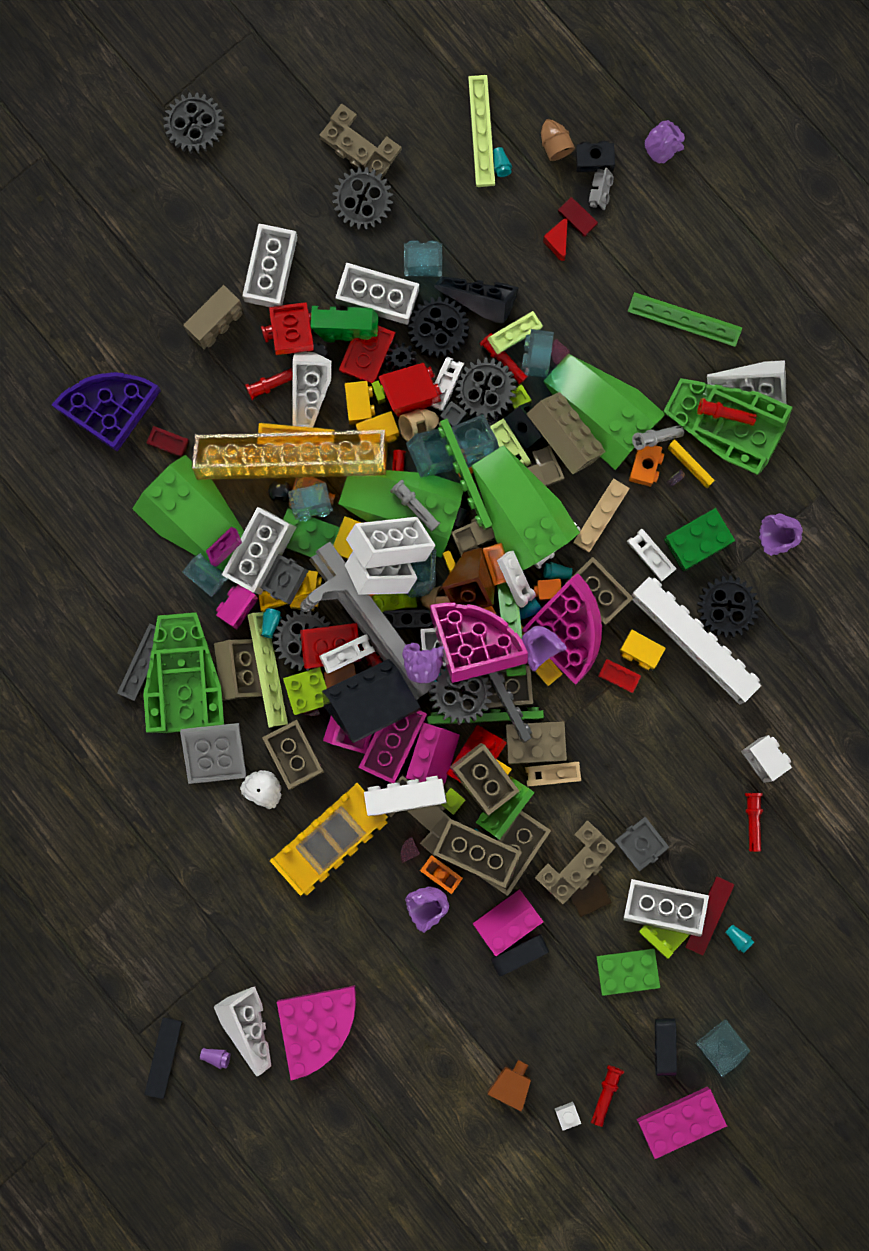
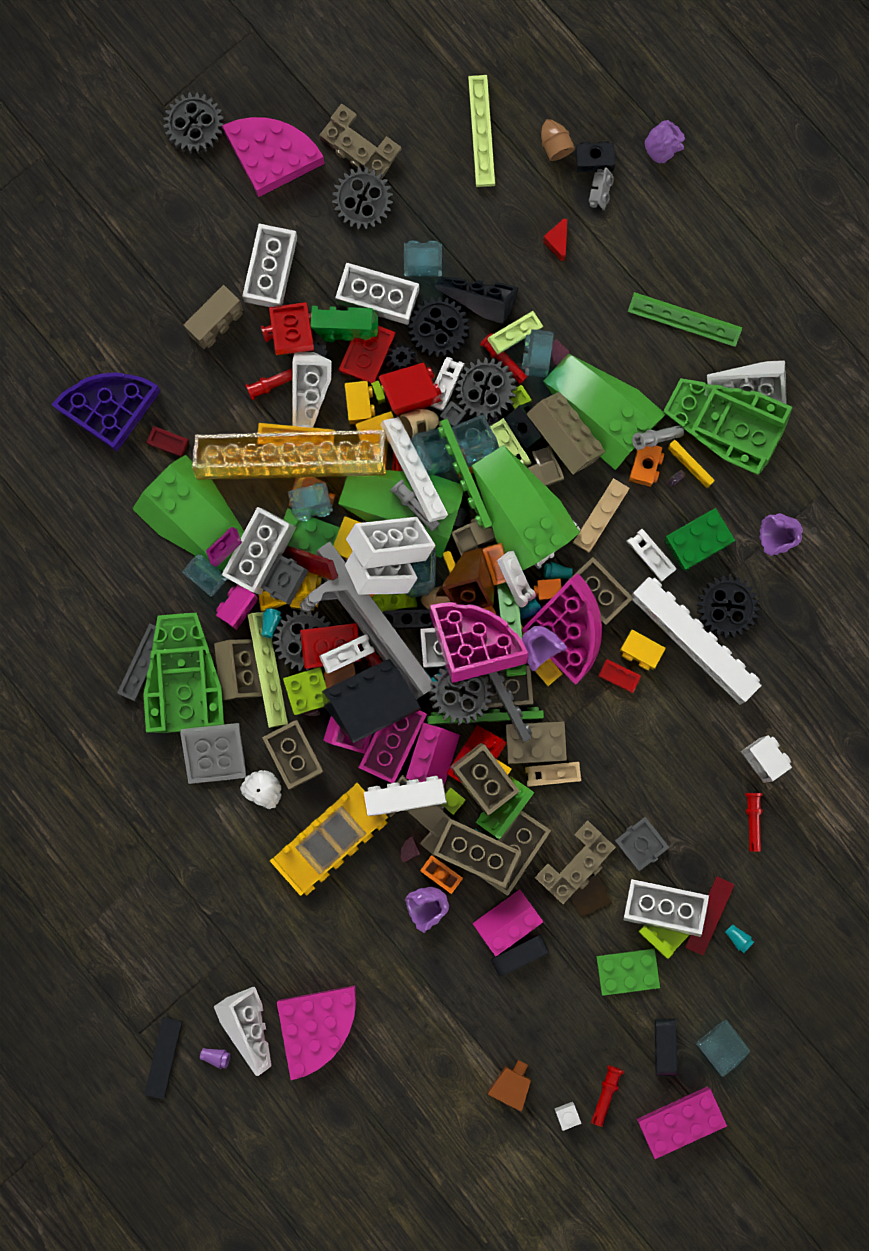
black piece [268,481,292,502] -> none
medium lavender hair [402,643,444,683] -> none
teal cone [493,147,512,177] -> none
dark red tile [558,197,598,237] -> none
red pin [697,398,757,426] -> none
none -> dark pink brick [222,117,325,197]
none -> dark red tile [284,546,338,580]
none -> white plate [380,417,448,522]

